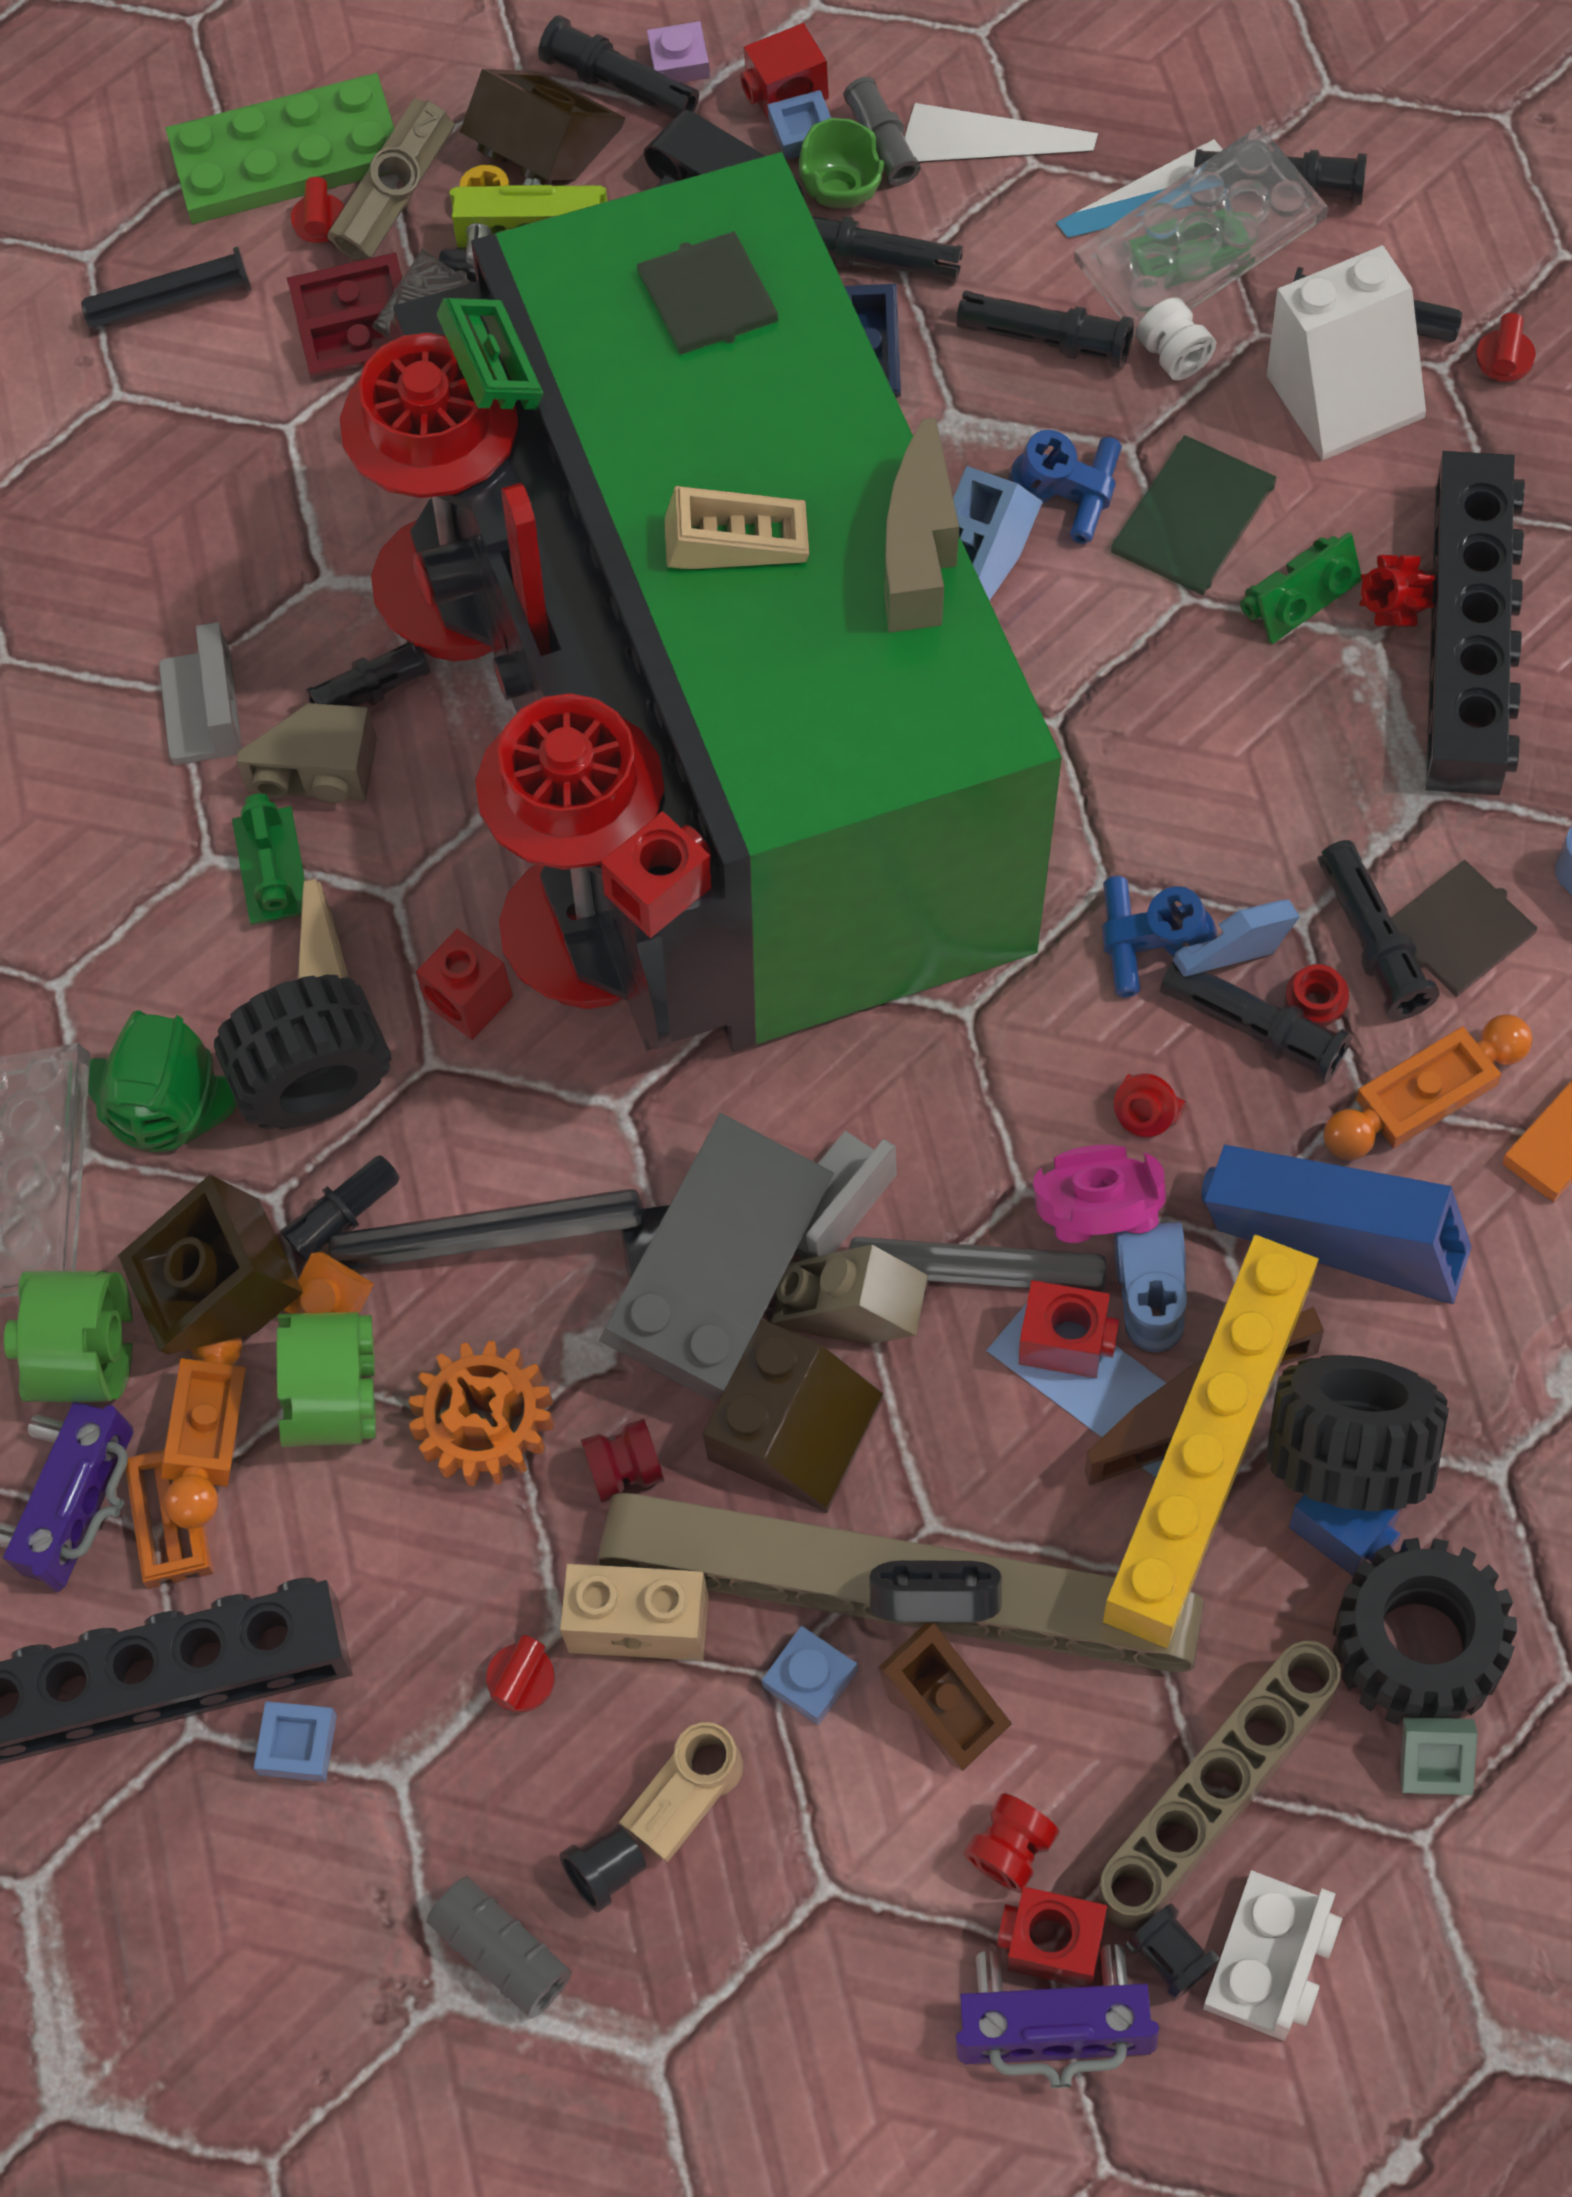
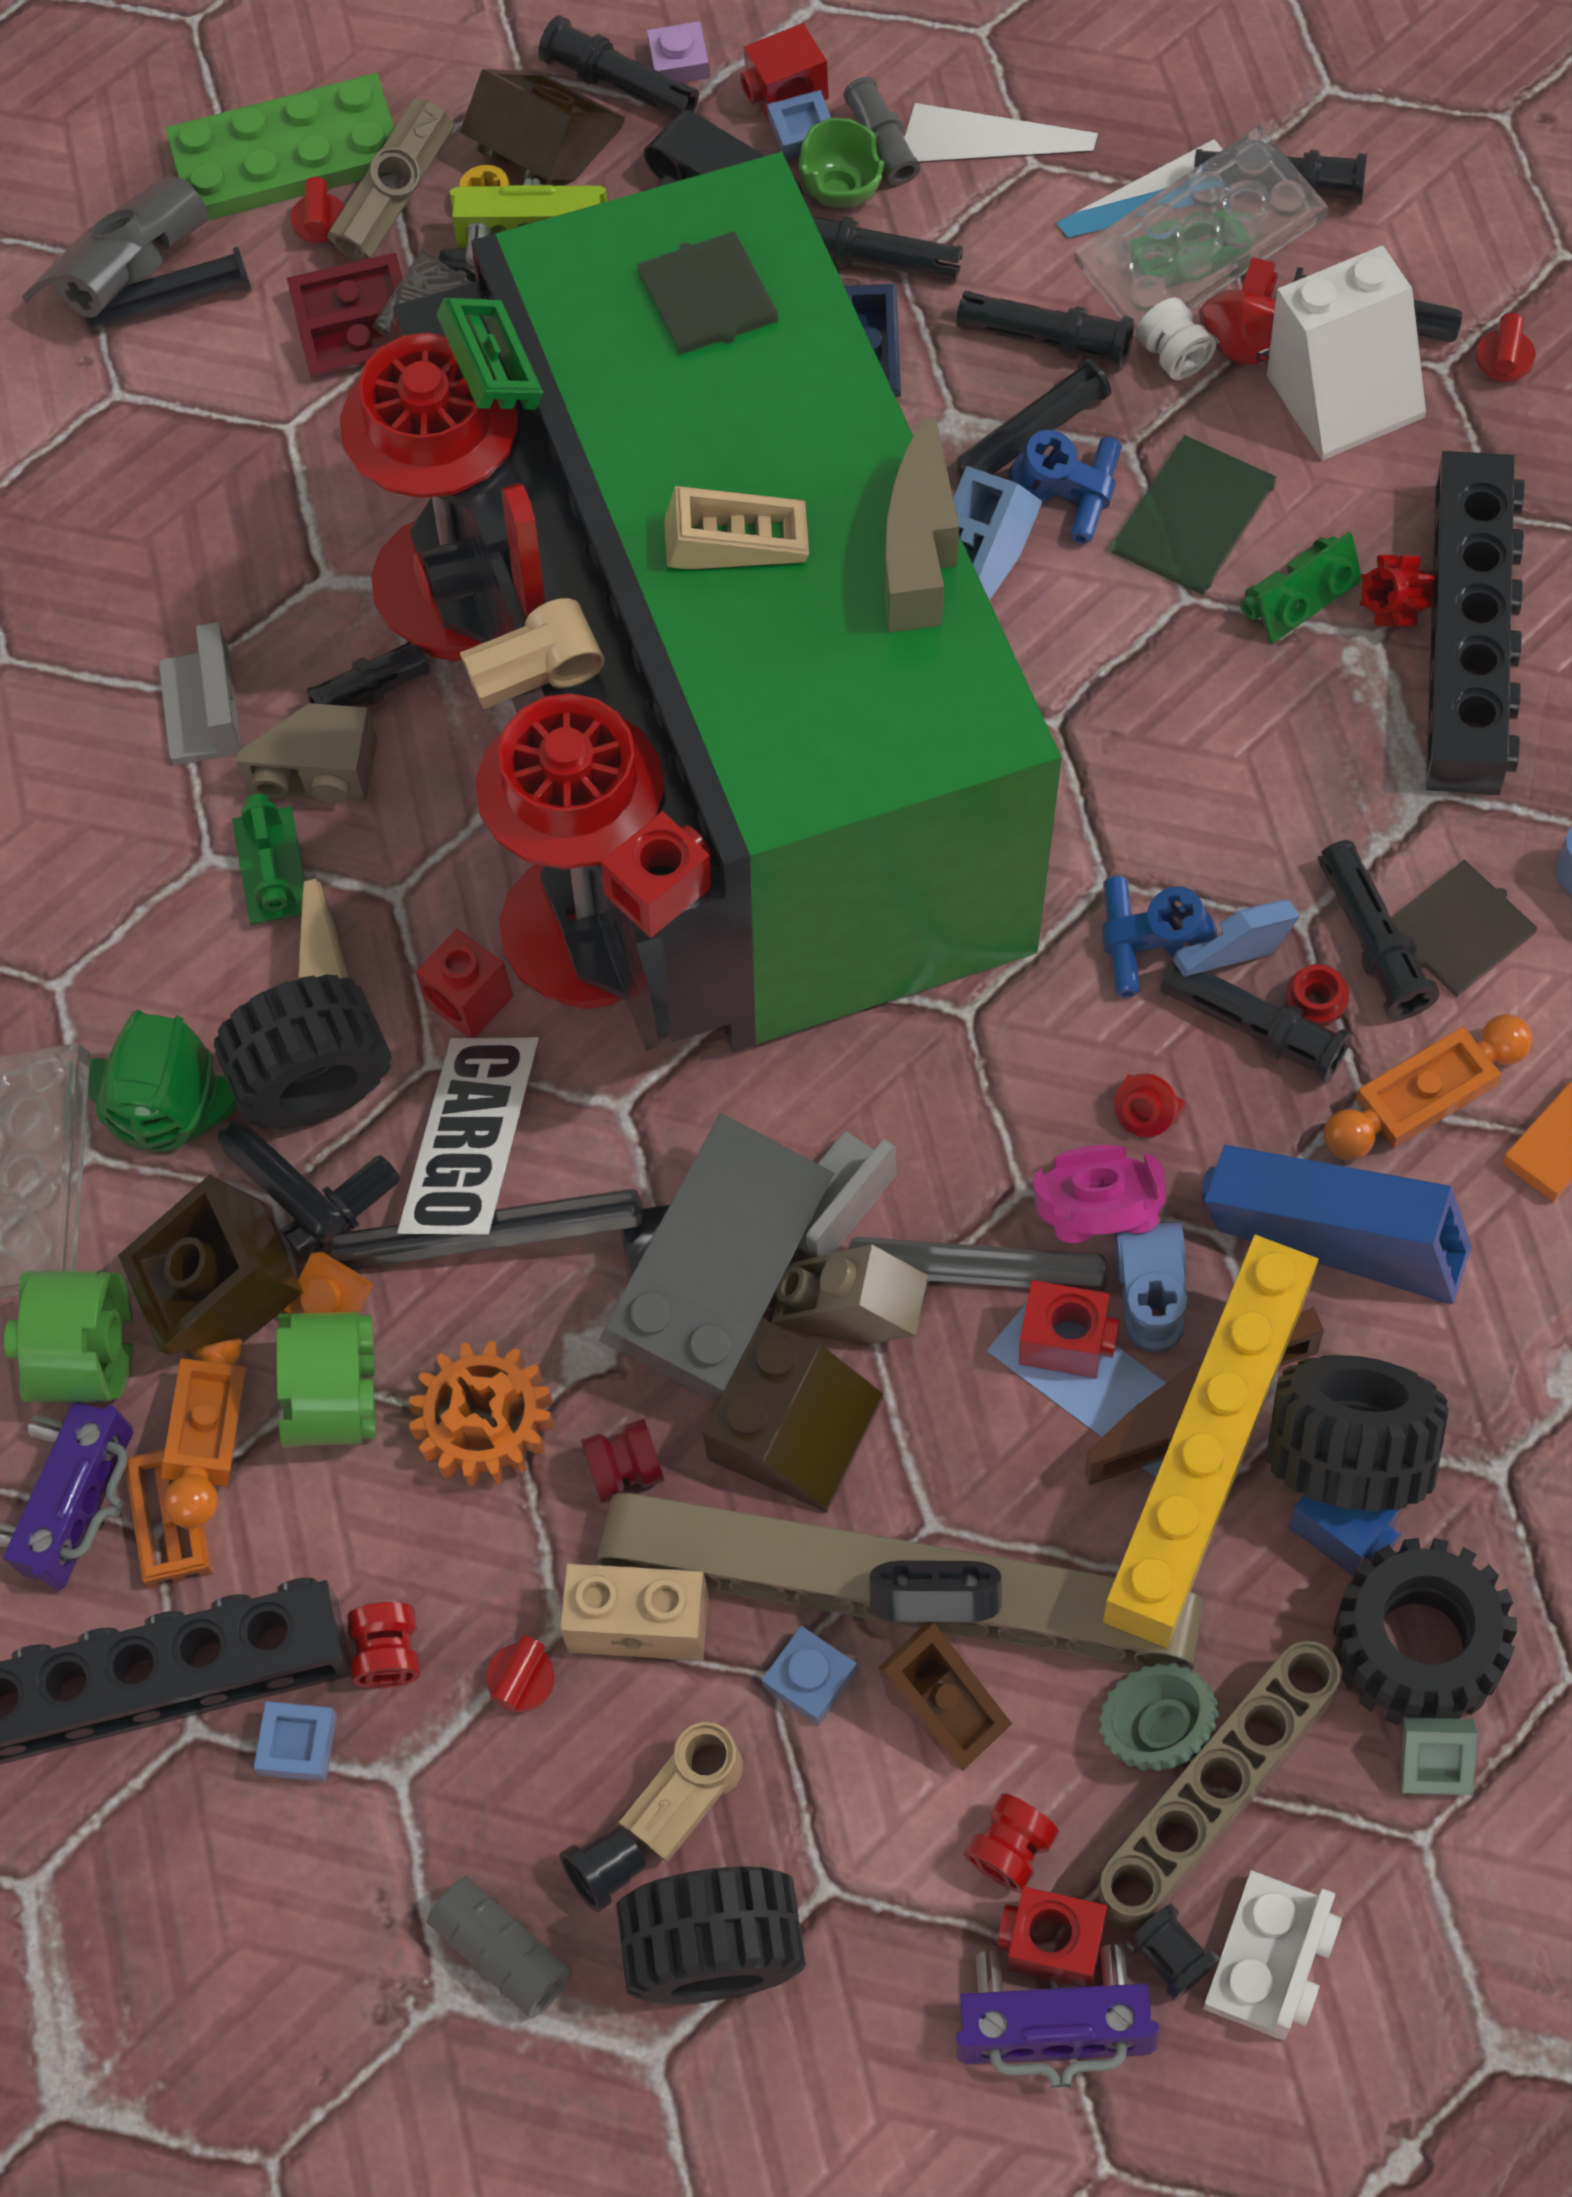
none -> dark grey panel [22,175,209,318]
none -> black axle [217,1120,346,1243]
none -> red wheel [347,1602,420,1688]
none -> sticker [397,1037,539,1235]
none -> tan piece [460,598,604,709]
none -> black tyre [616,1866,806,2004]
none -> black axle [956,357,1112,477]
none -> sand green hat [1099,1663,1219,1771]
none -> red piece [1199,257,1278,364]

